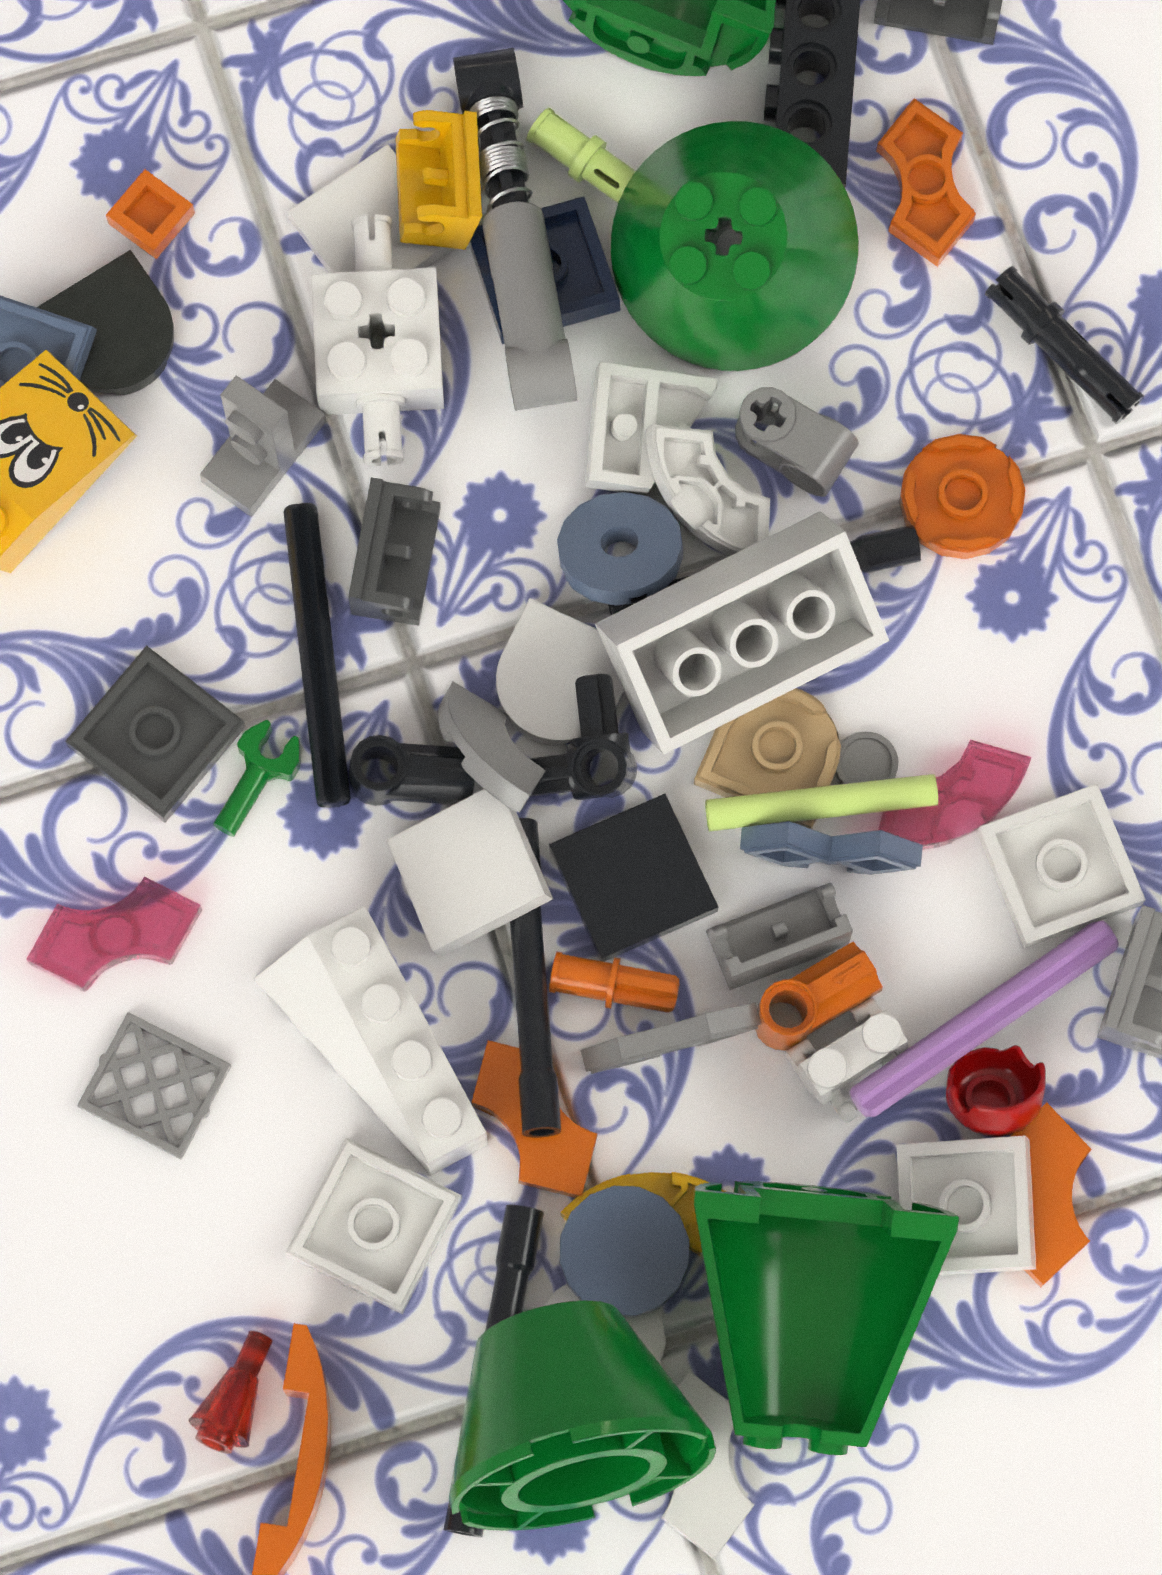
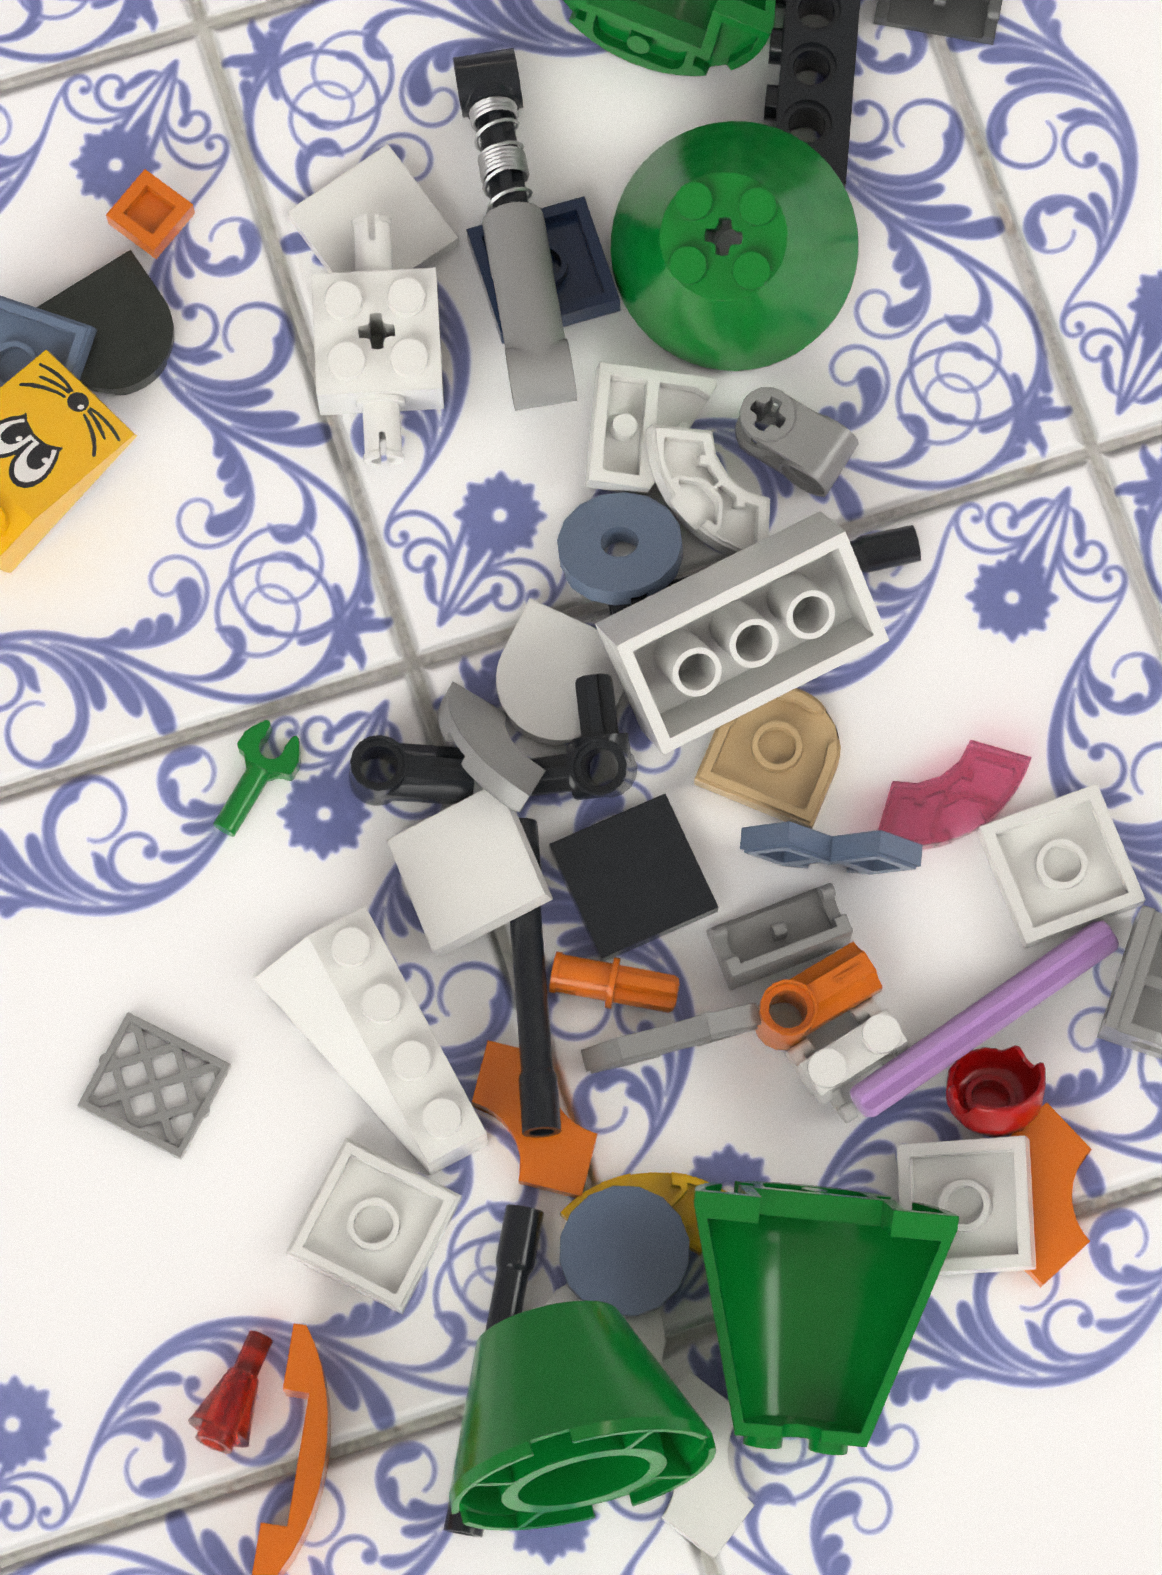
clear pink tile [26,876,203,992] -> none
dark grey tile [65,645,246,823] -> none
light grey bracket [200,375,326,517] -> none
black axle [283,503,351,808] -> none
dark grey hinge [348,477,441,626] -> none
yellow hinge [395,110,482,250] -> none
yellowish green pin [526,108,636,203] -> none
yellowish green piece [705,774,938,832] -> none
light grey piece [836,731,899,784] -> none
orange tile [876,98,976,267] -> none
orange tile [899,434,1026,559] -> none
black pin [985,266,1145,425] -> none

